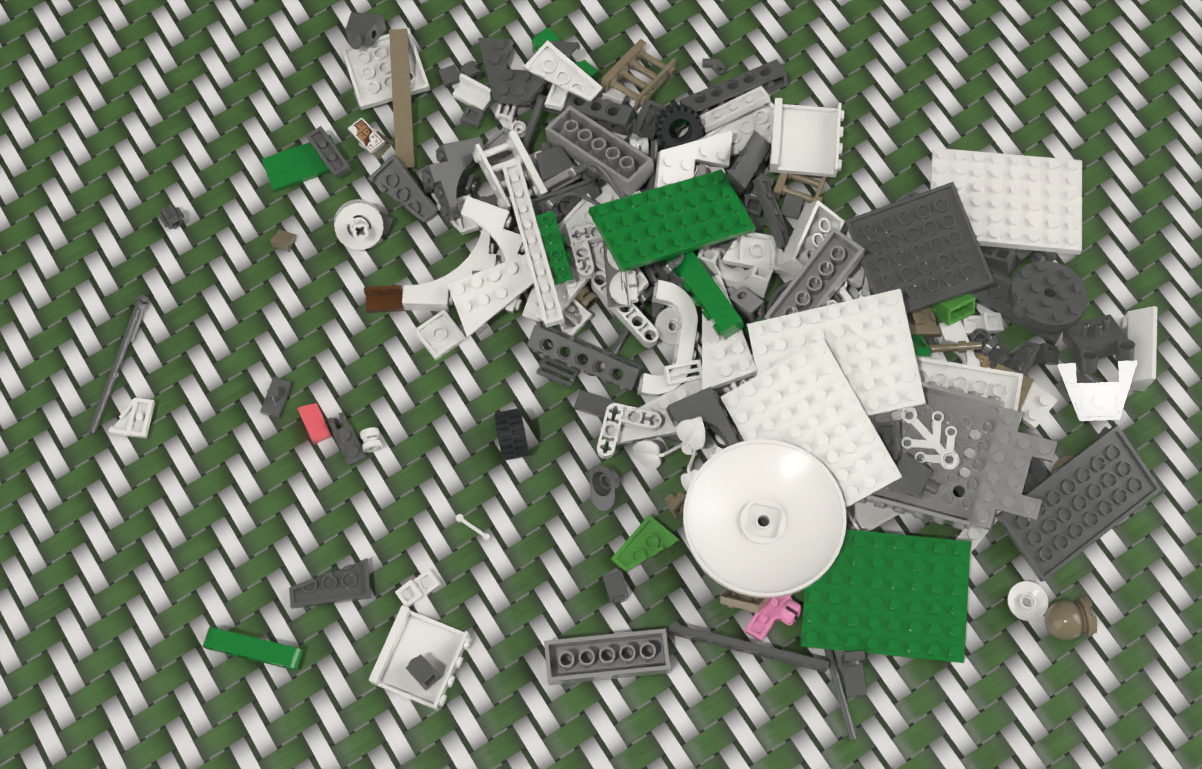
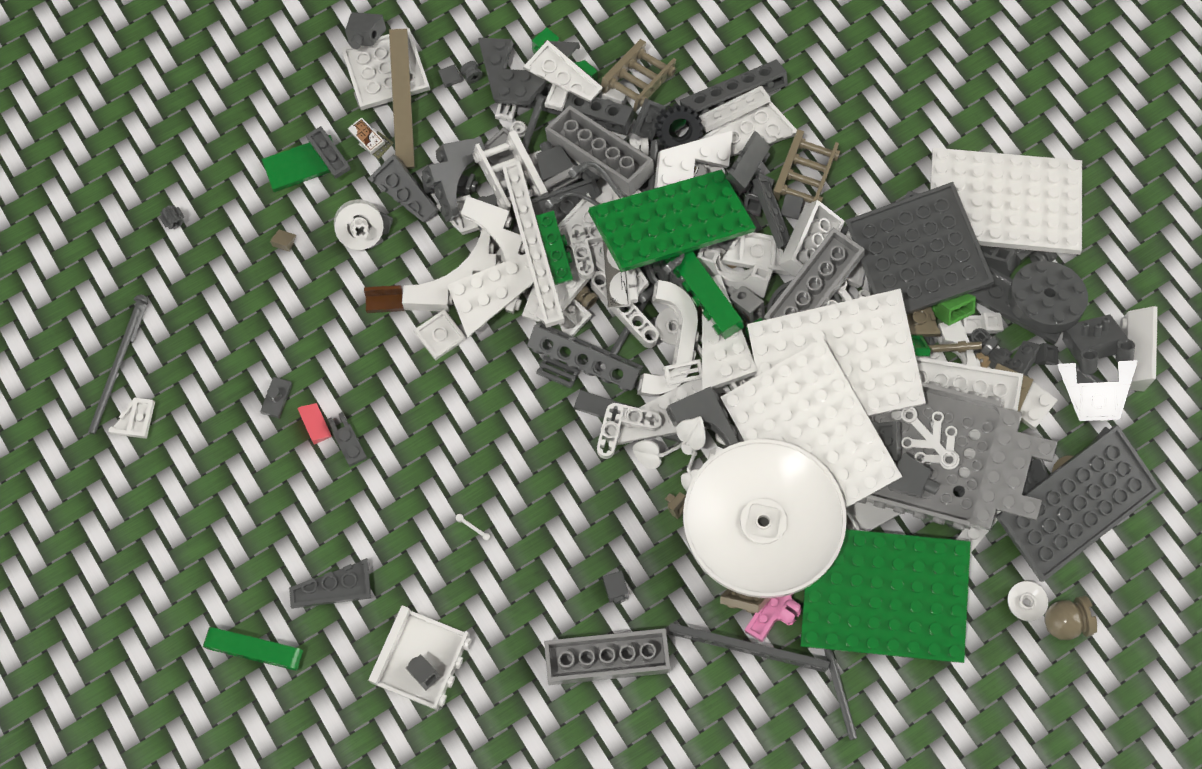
white wheel [360,427,382,453] -> none
white slope [395,568,442,607] -> none
white panel [453,73,493,112] -> none
dark grey plate [460,105,485,129] -> none
black tyre [494,408,529,460] -> none
dark grey piece [589,465,620,511] -> none
bright green wing [611,515,680,573] -> none
dark grey slope [651,296,664,324] -> none
dark grey arm [702,58,726,75] -> none
white panel [769,98,844,177] -> none
dark grey bracket [841,651,866,697] -> none

